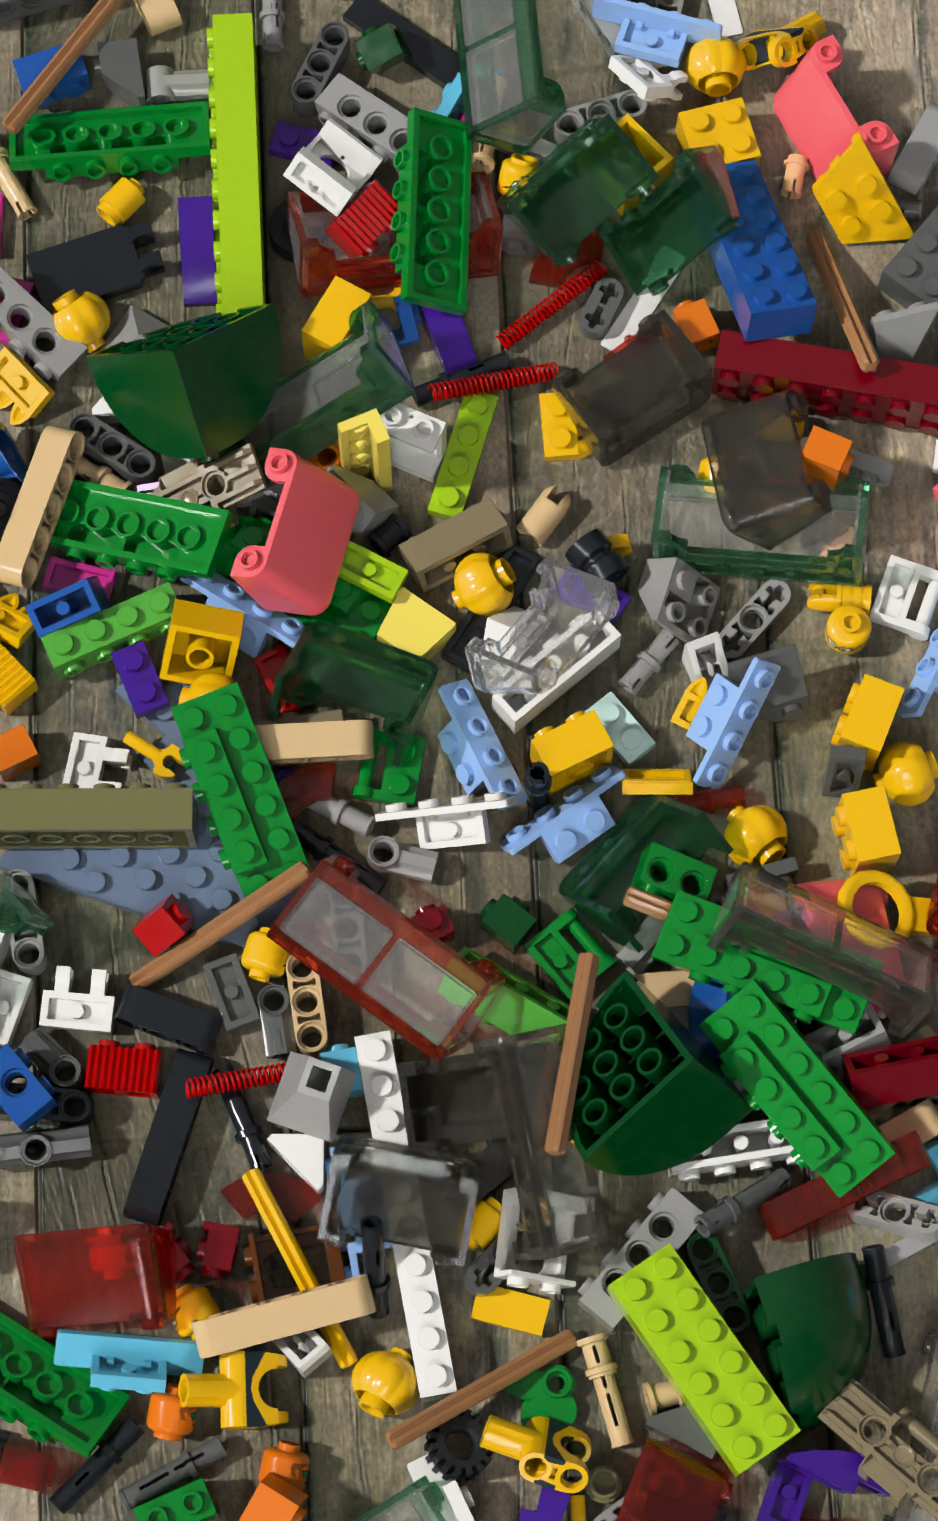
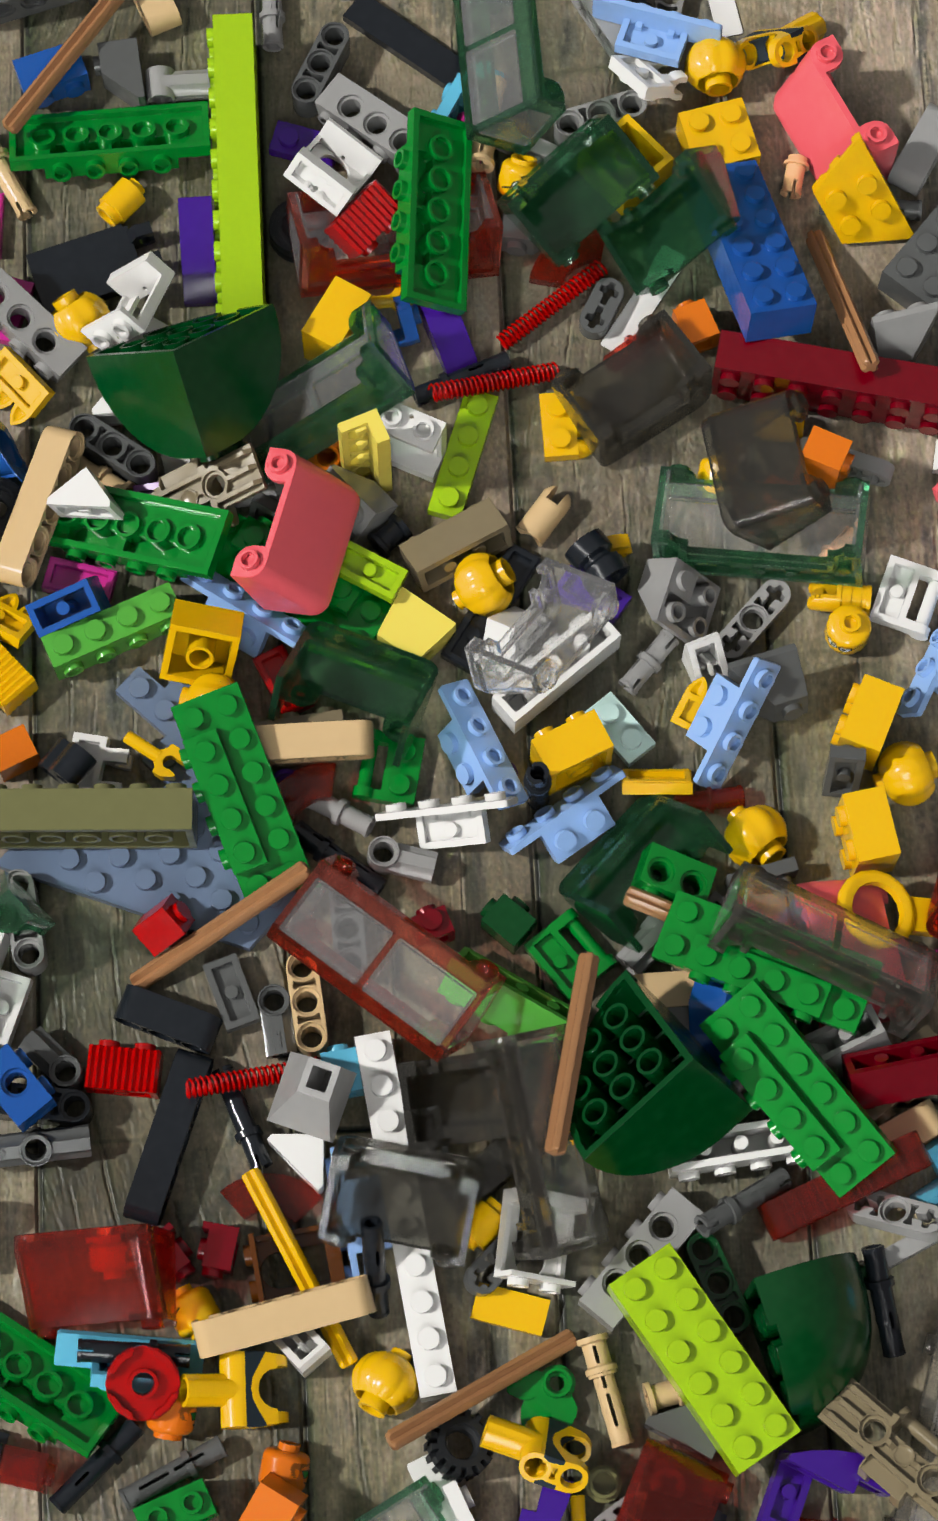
white plate [39,965,116,1034] -> none
dark purple plate [111,641,170,719] -> none
yellow head [241,927,292,983] -> none
dark green brick [355,23,412,75] -> none
none -> black axle [38,737,97,785]
none -> white slope [46,467,124,520]
none -> black pin [77,1338,191,1368]
none -> white panel [80,251,175,350]
none -> red tile [105,1345,181,1421]

